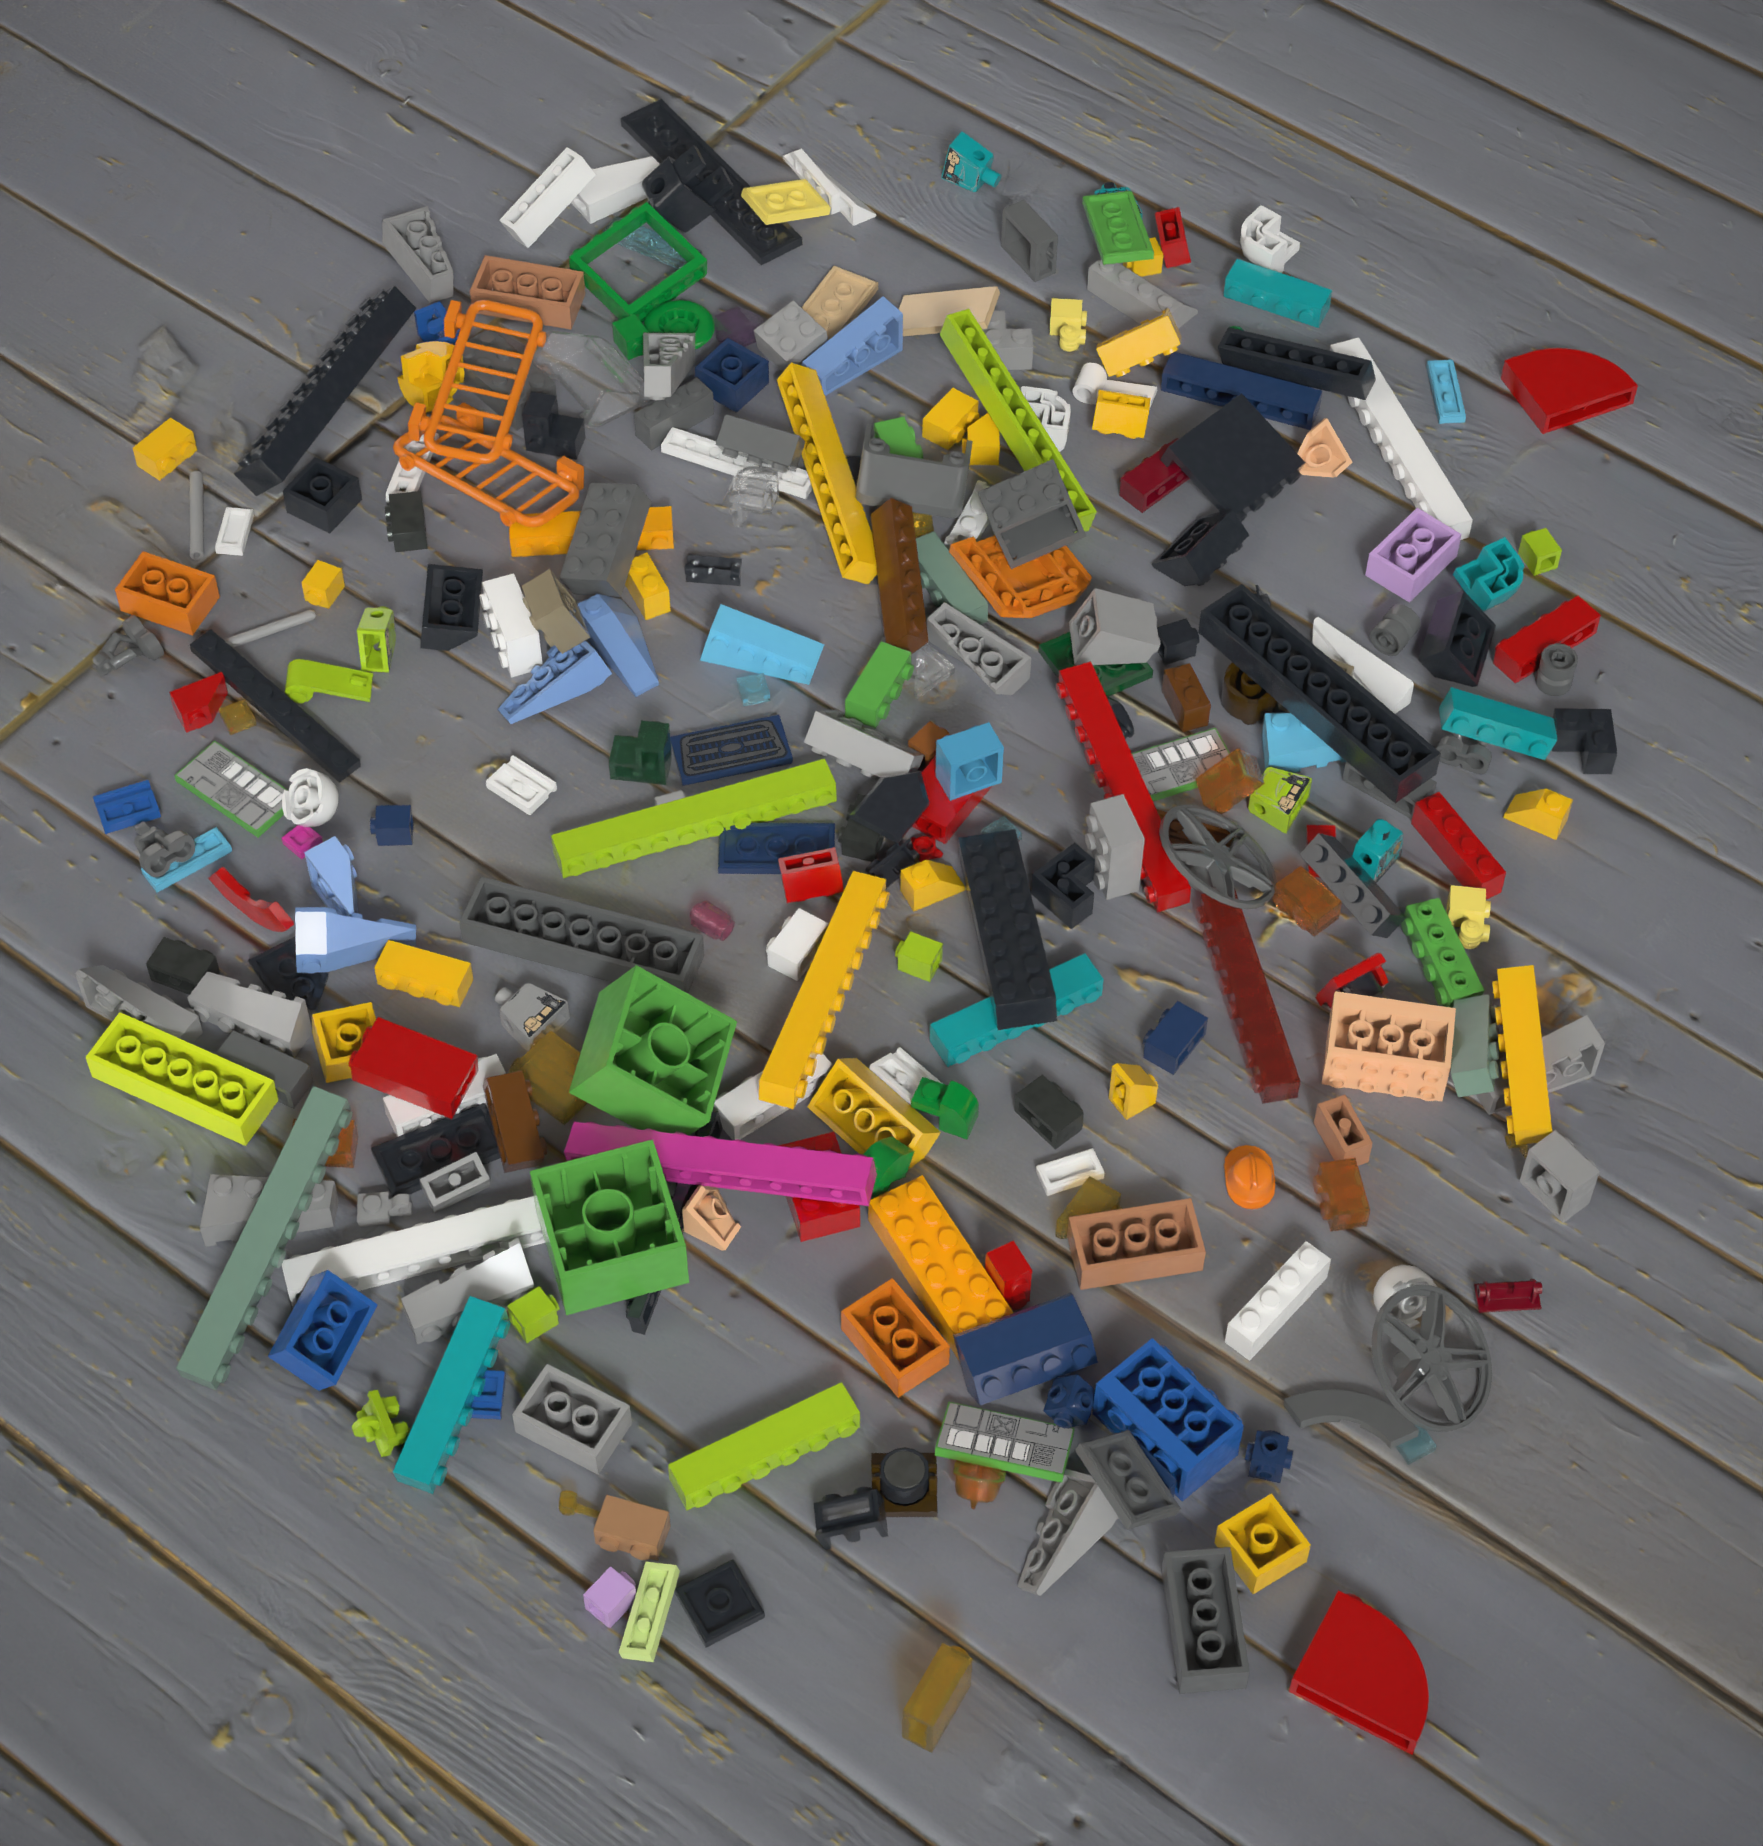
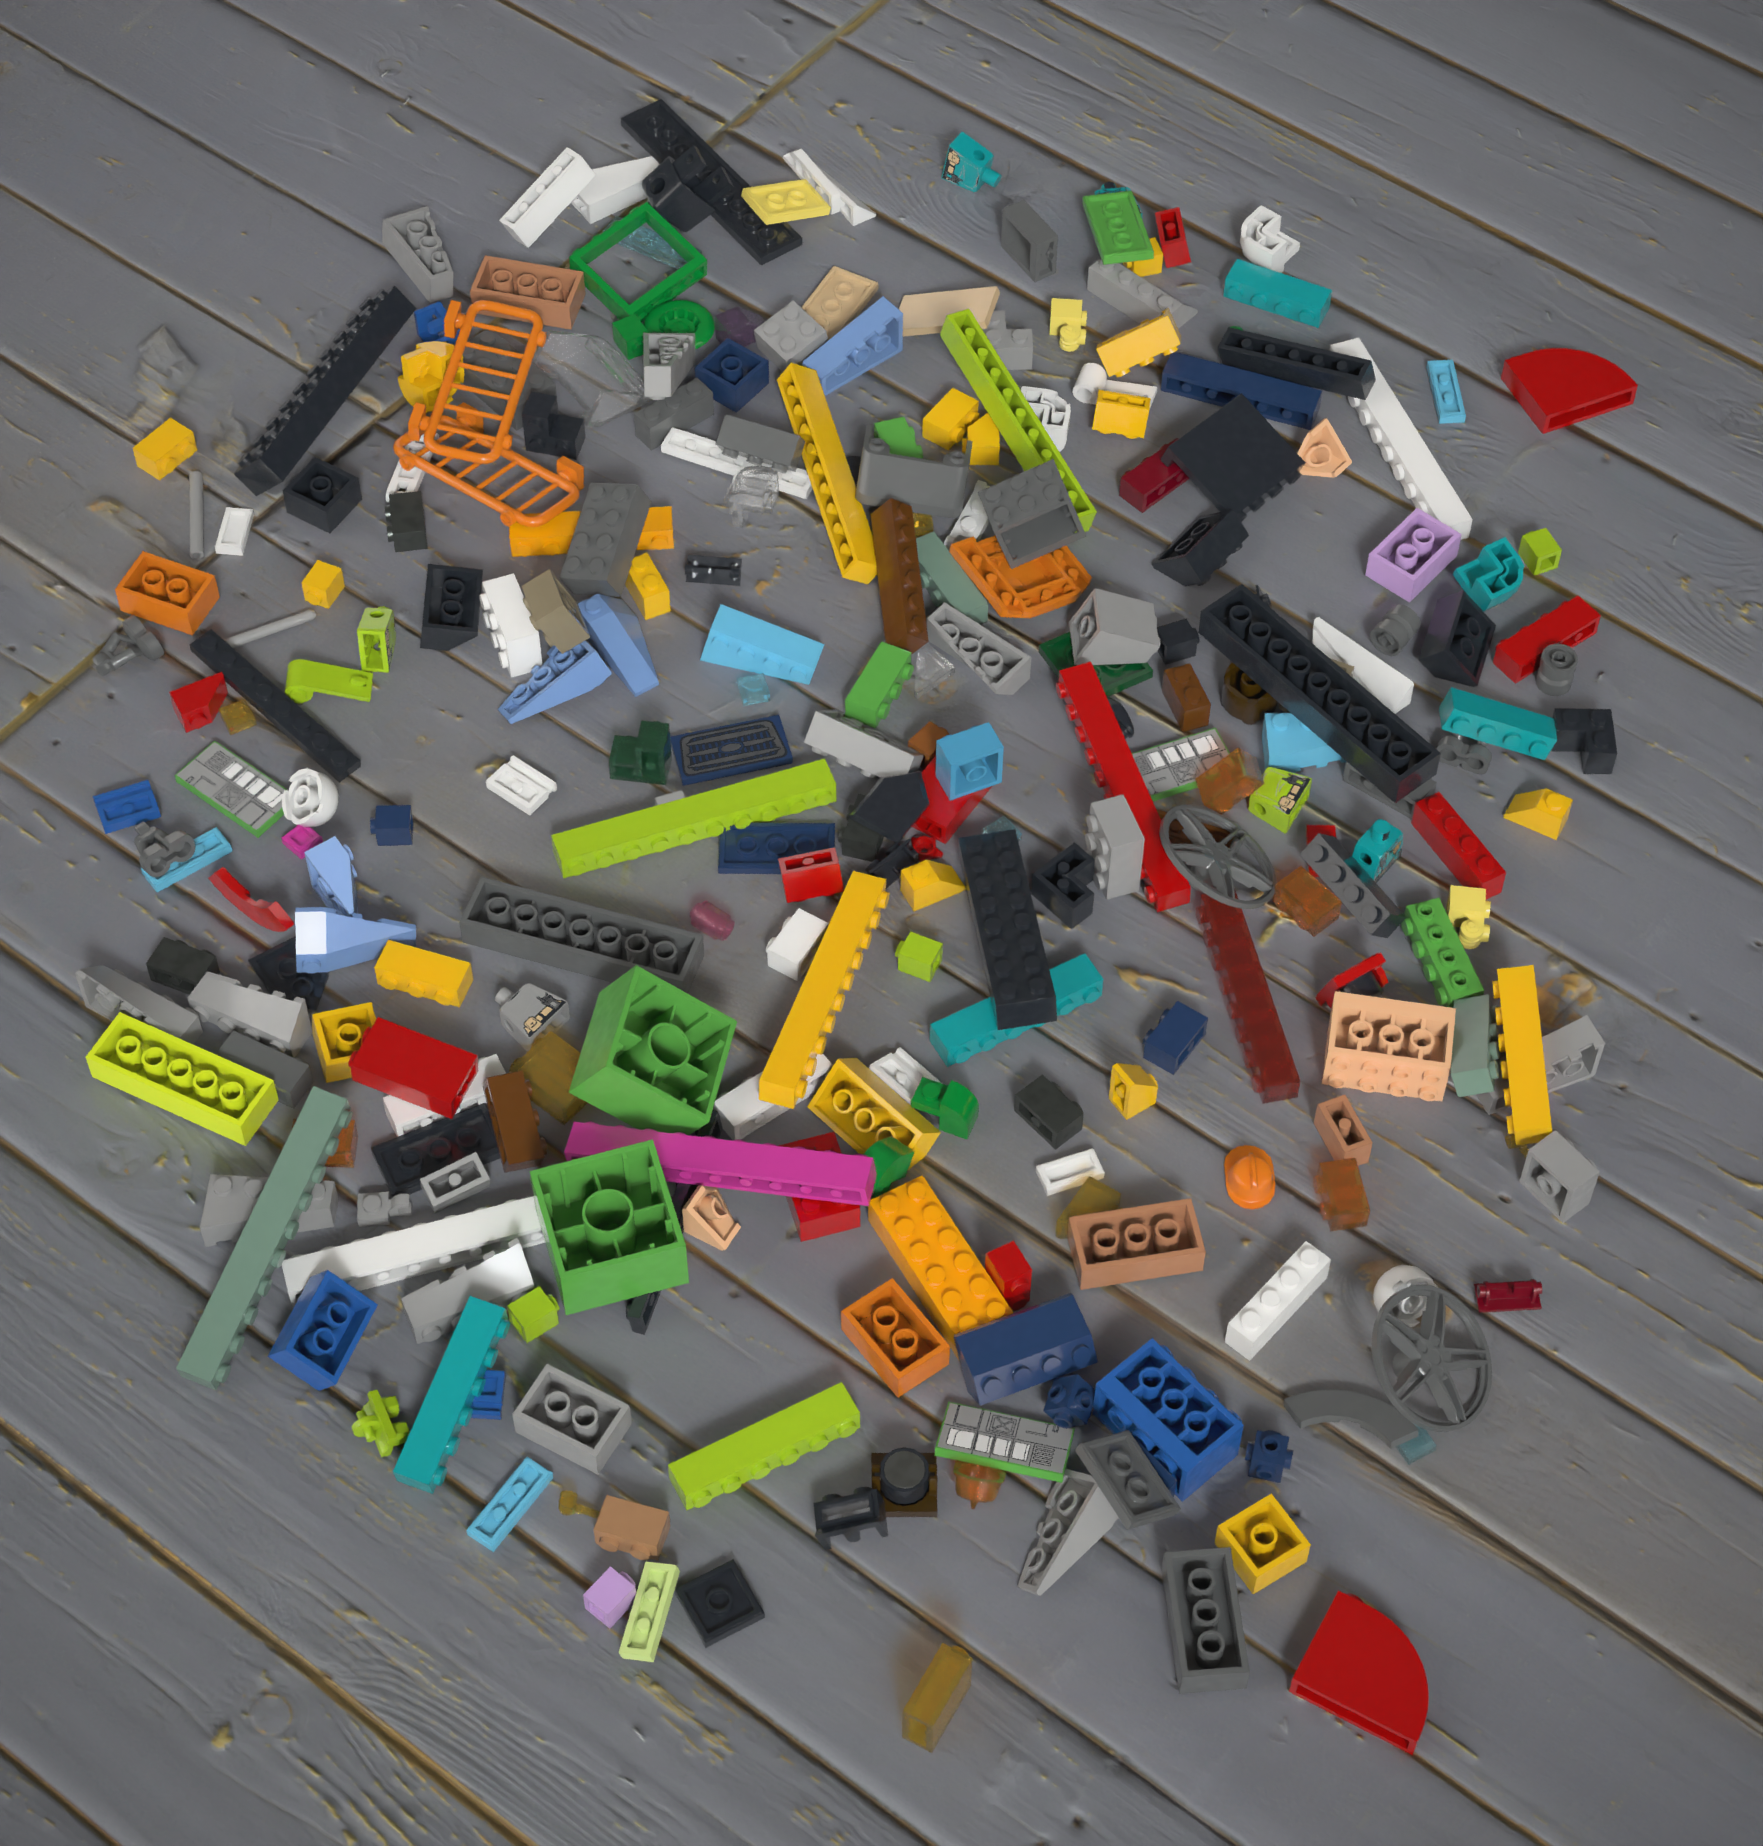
none -> medium azure tile [466,1457,554,1552]

